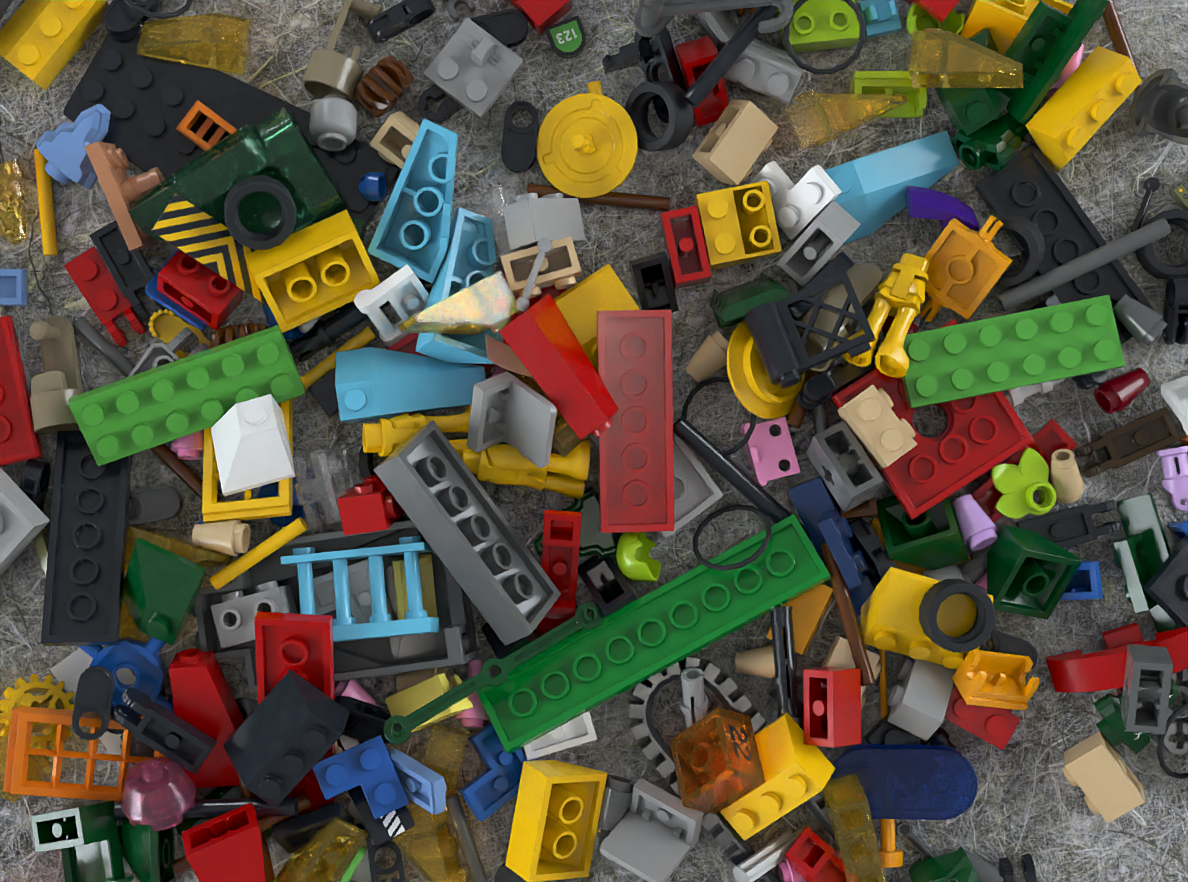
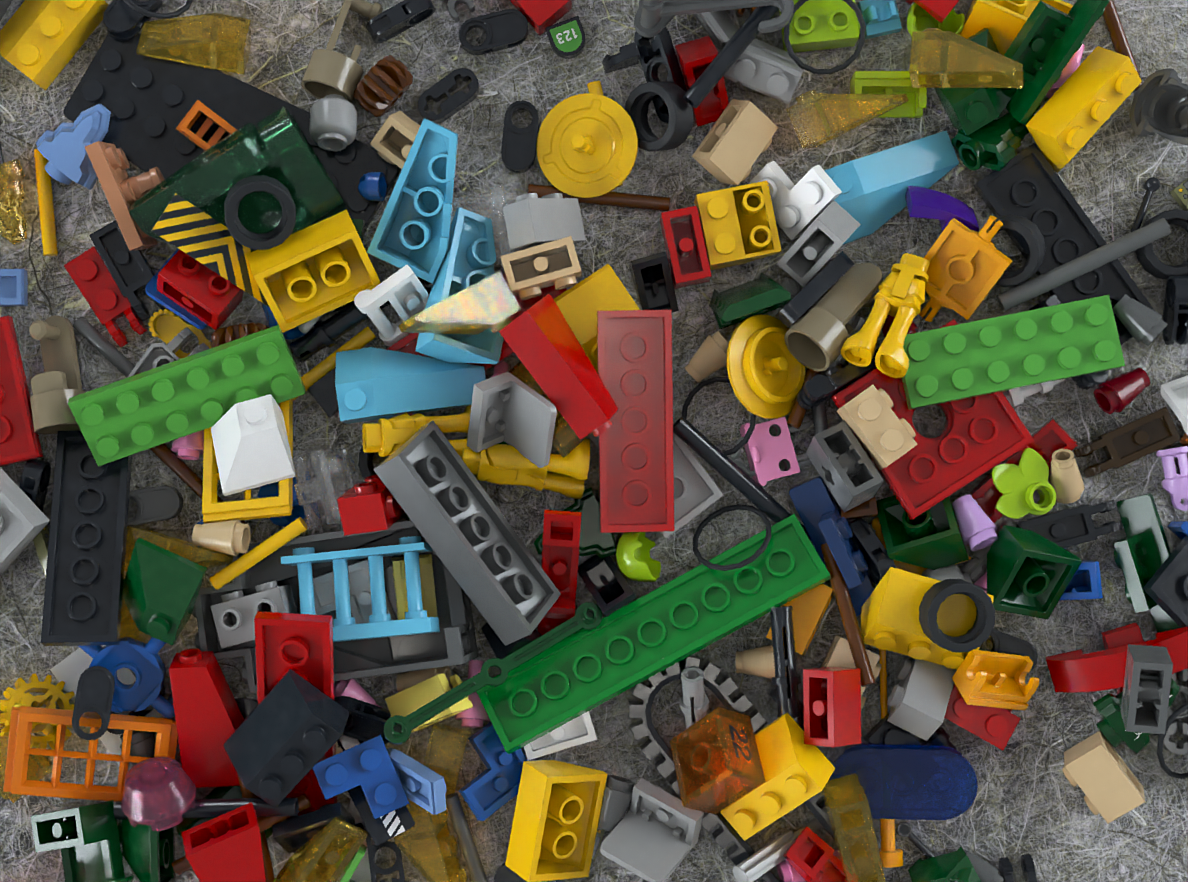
black hinge [111,687,217,774] -> none
light grey hinge [423,17,525,120] -> none
sticker [485,334,533,378] -> none
light grey hinge [515,238,552,311] -> none
black piece [744,272,876,388] -> none

